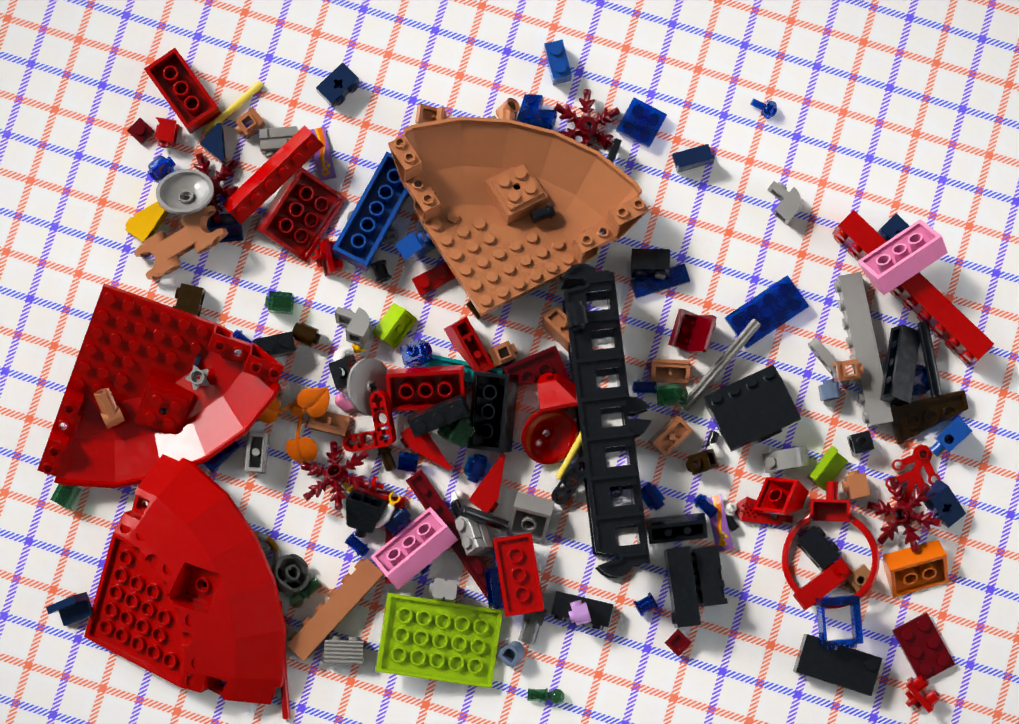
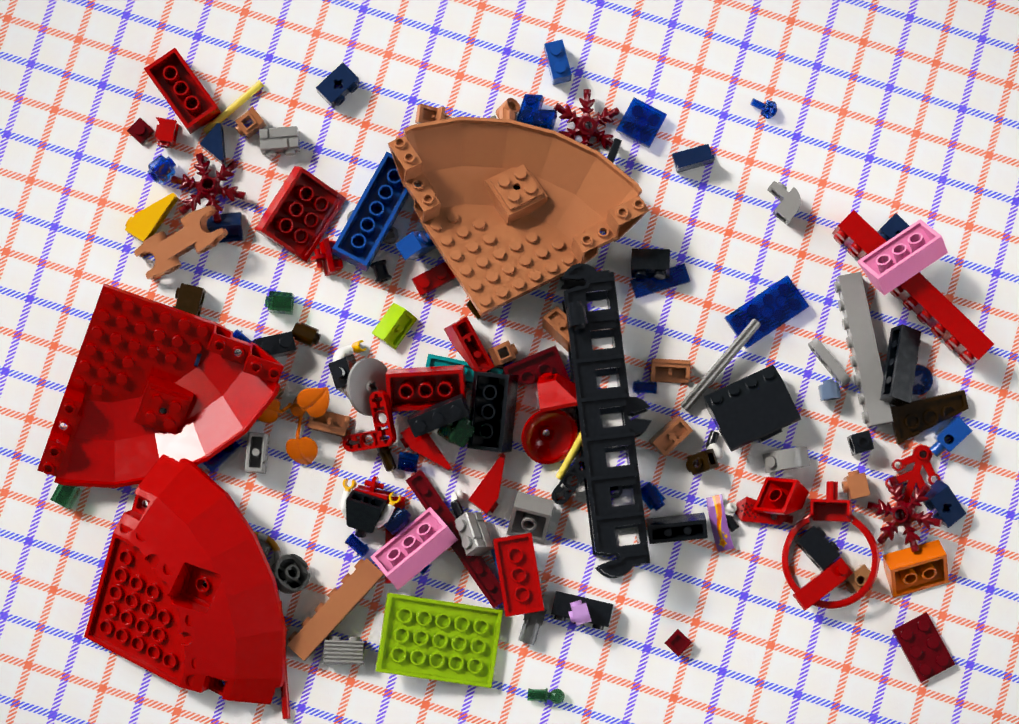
dark blue panel [46,592,94,626] -> none
nougat piece [94,388,125,429] -> none
light grey dish [156,169,214,215] -> none
light grey plate [185,365,209,390] -> none
red brick [222,125,324,224] -> none
clear green pin [289,576,322,608] -> none
dark red piece [301,441,372,510] -> none
medium lavender sticker [310,126,336,181] -> none
light grey brick [335,307,371,347] -> none
bright pink arm [335,393,355,412] -> none
clear blue brick [400,339,433,368] -> none
light grey brick [429,578,458,603] -> none
black axle [460,505,509,531] -> none
clear blue head [463,453,491,483] -> none
clear blue tile [484,567,502,608] -> none
sand blue plate [498,641,525,668] -> none
black pin [530,204,556,223] -> none
clear blue bush [633,592,658,617] -> none
clear green brick [656,384,688,407] -> none
black brick [664,546,701,628] -> none
dark red bracket [668,309,717,353] -> none
black wedge [691,545,728,607] -> none
clear blue pin [694,494,718,518] -> none
black brick [793,634,883,696] -> none
lime panel [807,445,848,491] -> none
clear blue window [816,595,863,650] -> none
nougat window [832,359,863,382] -> none
red hips [905,675,940,713] -> none
black axle [917,321,942,397] -> none

